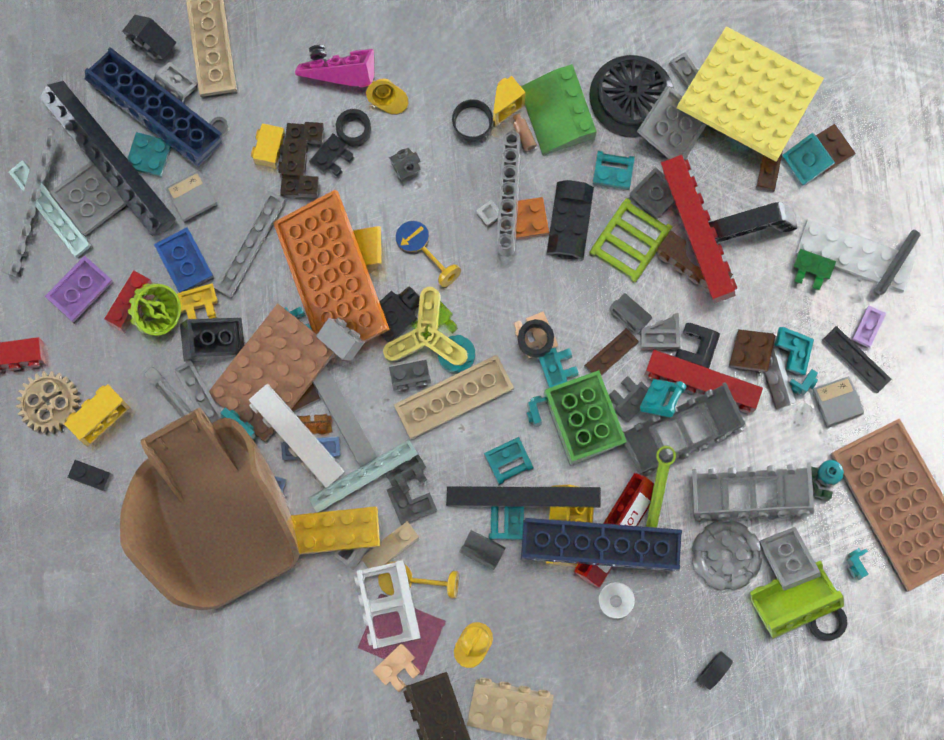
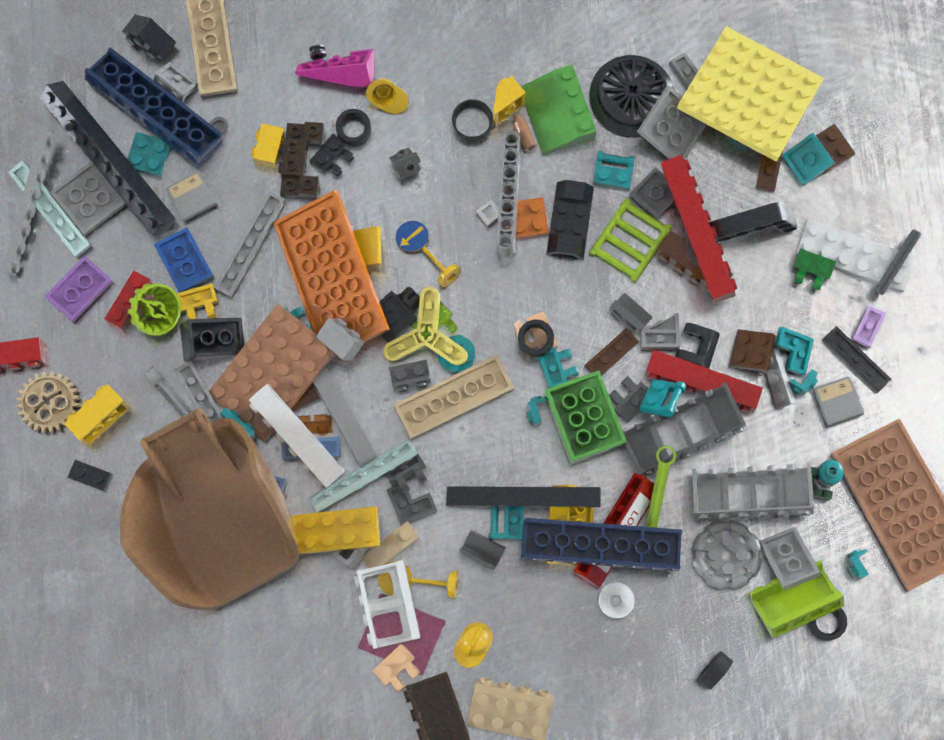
teal plate [484,437,534,485] -> none

